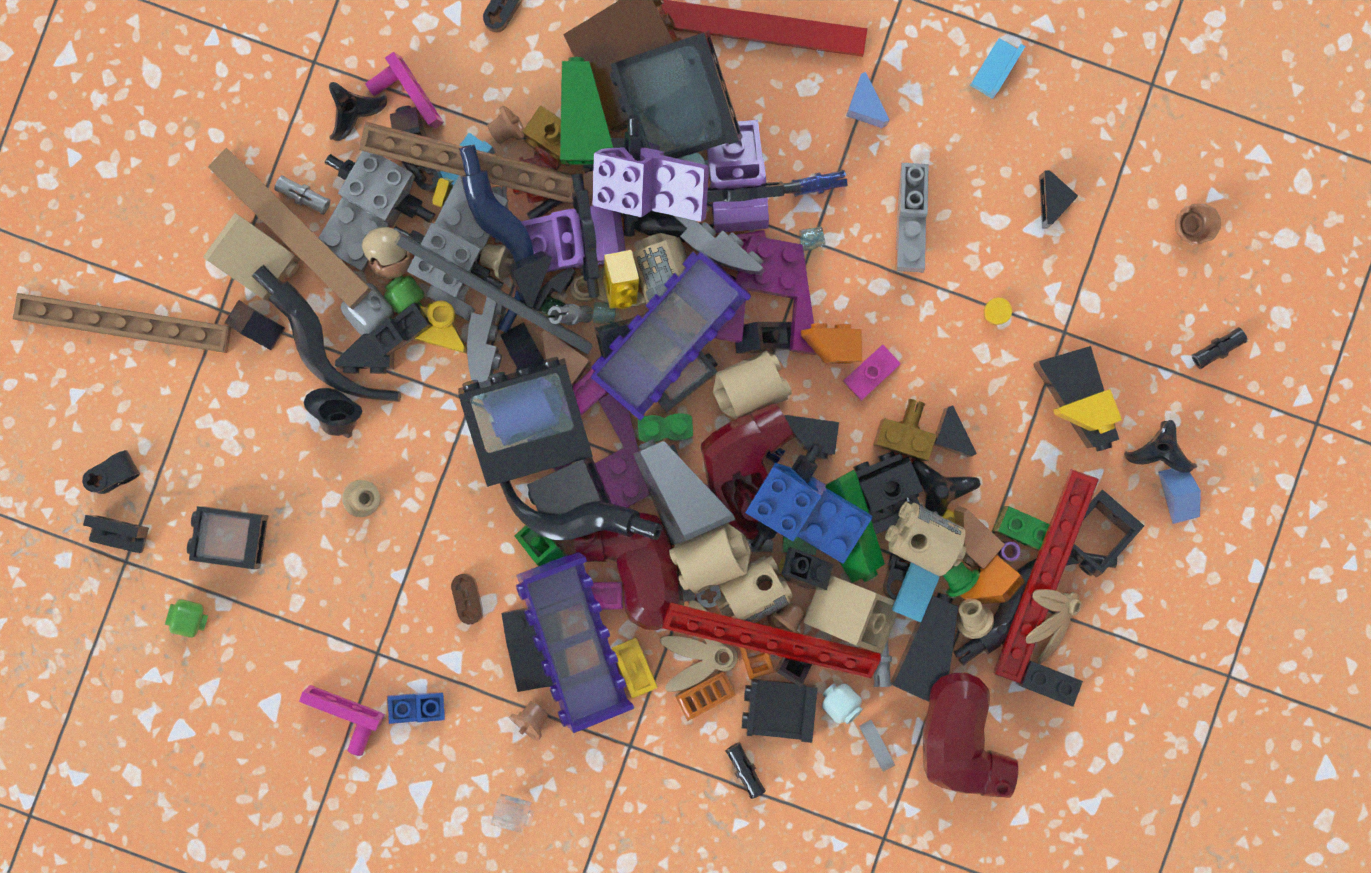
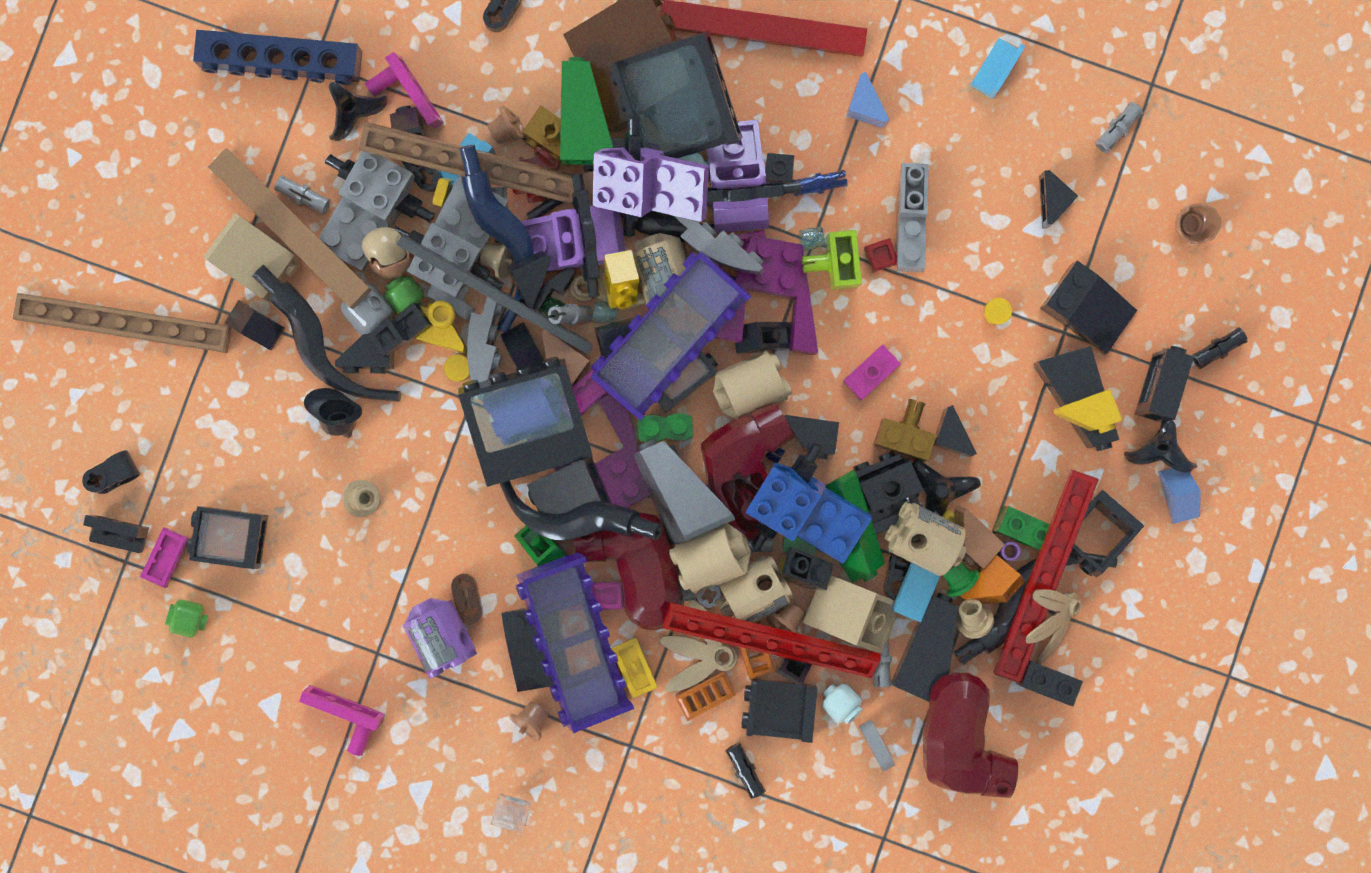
blue slope [387,692,445,724] -> none
orange slope [801,323,862,364] -> none
none -> dark pink plate [140,527,190,588]
none -> dark blue brick [193,29,362,85]
none -> medium lavender cylinder [402,598,477,679]
none -> yellow tile [444,354,470,382]
none -> black brick [765,153,794,183]
none -> lime brick [802,230,862,290]
none -> red tile [864,238,897,273]
none -> black slope [1040,260,1137,354]
none -> light grey pin [1095,102,1143,154]
none -> black window [1134,346,1194,423]

